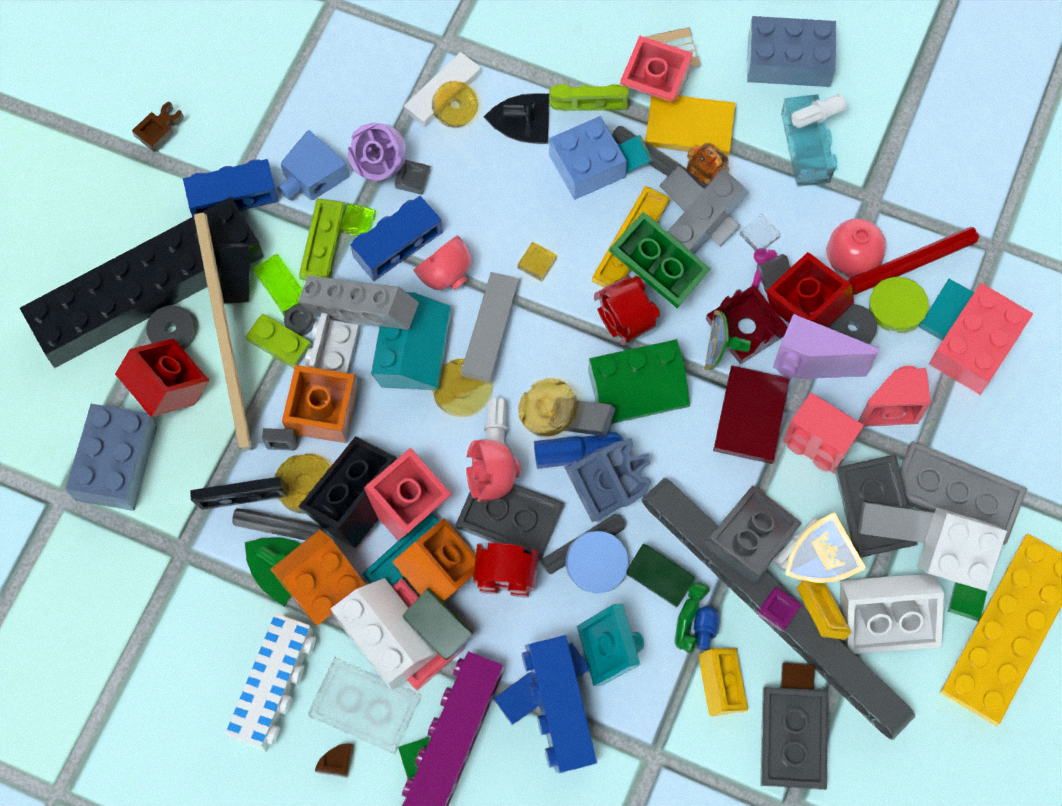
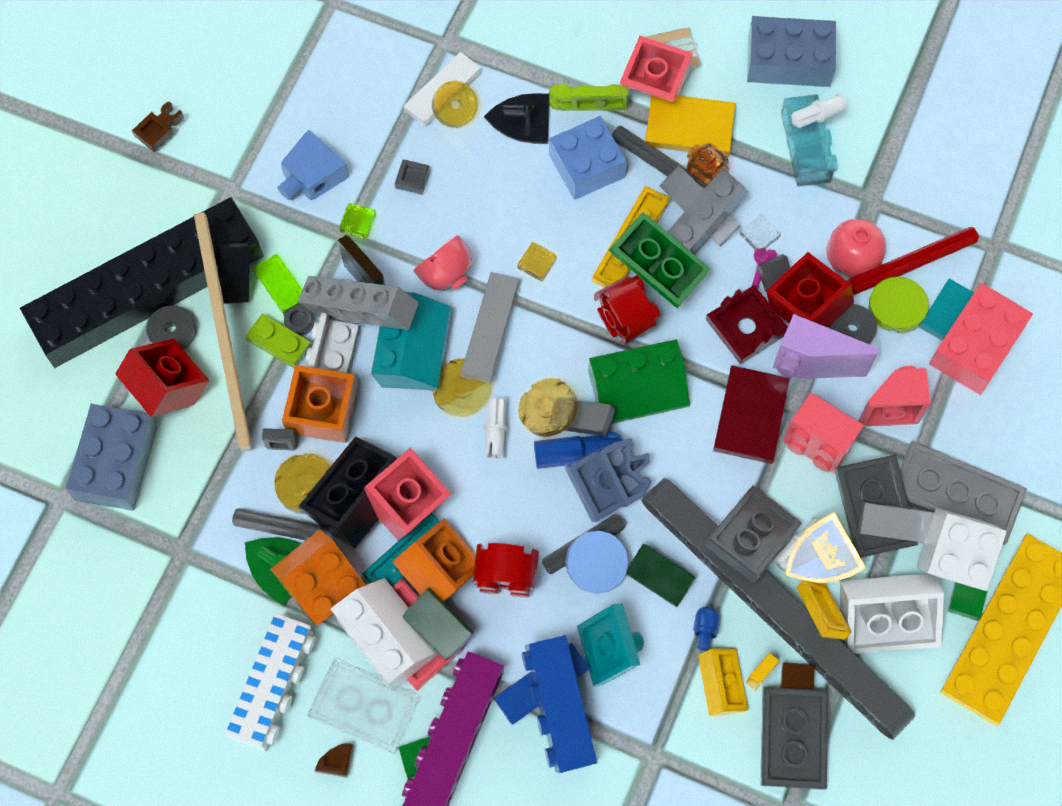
blue brick [183,159,279,217] -> none
black tile [190,476,290,510] -> none
lime tile [299,198,346,281] -> none
lavender cylinder [348,122,407,181] -> none
blue brick [350,196,443,281] -> none
dark grey tile [455,484,564,561] -> none
coral cylinder [466,439,520,502] -> none
teal tile [618,135,653,174] -> none
green arm [674,582,710,653] -> none
shield [704,311,750,370] -> none
magenta tile [756,587,802,633] -> none
none -> dark brown tile [338,234,385,285]
none -> yellow tile [746,653,779,691]

